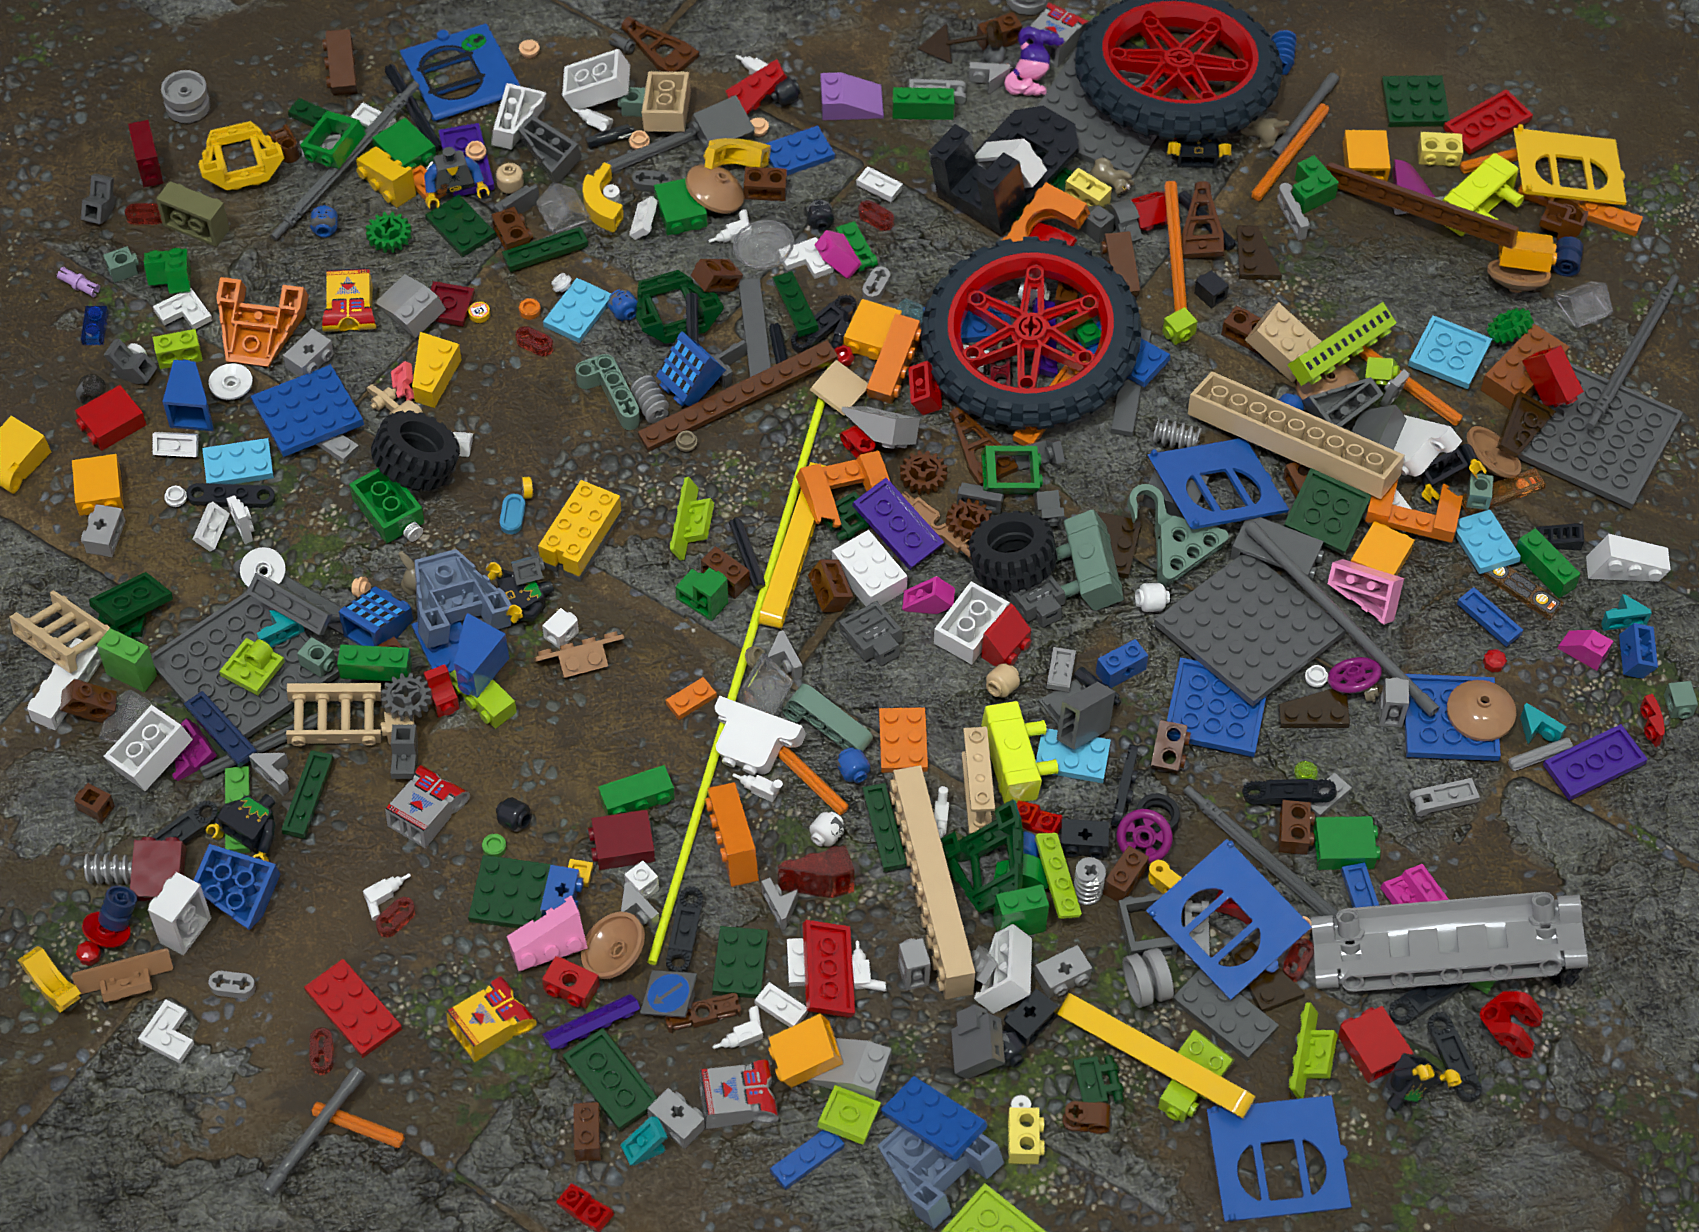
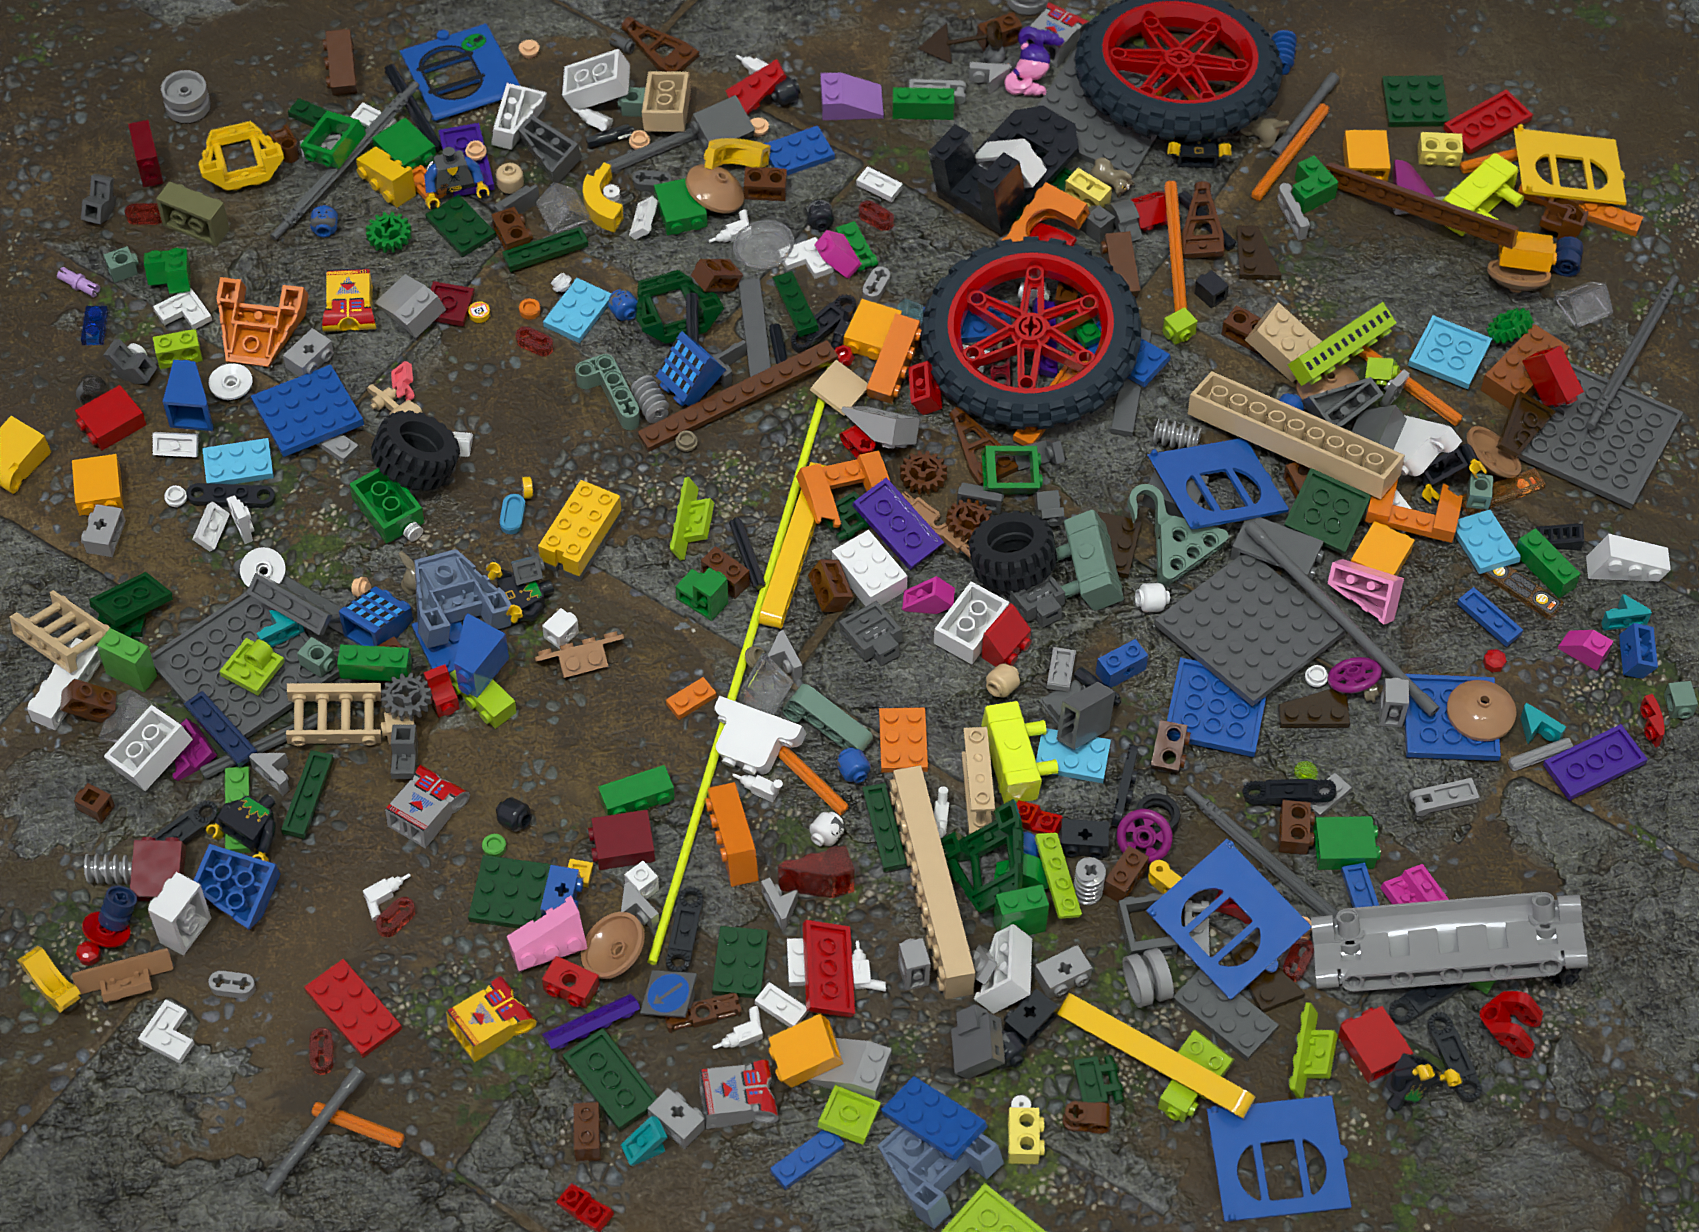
yellow wedge [412,332,461,408] -> none

